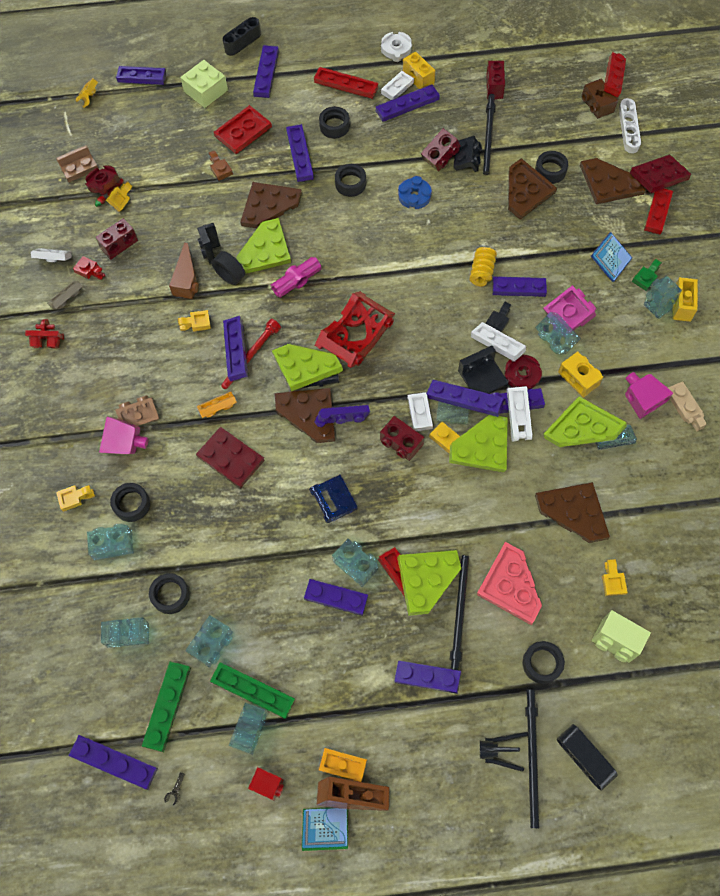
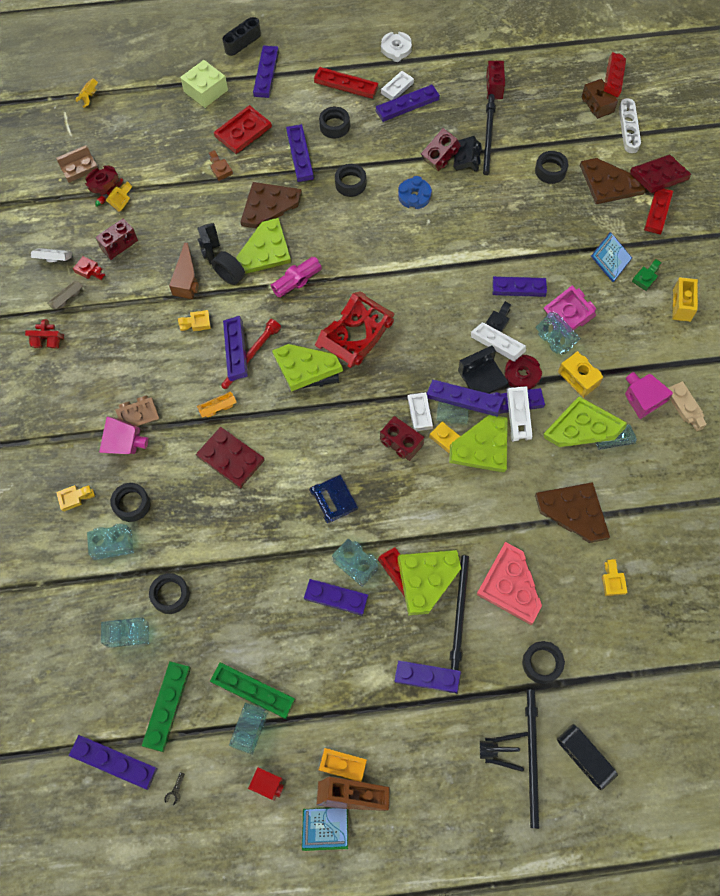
dark purple plate [116,66,166,85] -> none
clear light blue brick [185,615,233,668] -> none
reddish brown plate [275,388,335,443] -> none
dark purple plate [315,405,370,427] -> none
yellow brick [403,51,435,89] -> none
yellow piece [469,247,497,287] -> none
reddish brown plate [508,158,557,219] -> none
yellowish green brick [591,610,651,663] -> none
clear light blue brick [643,275,682,319] -> none

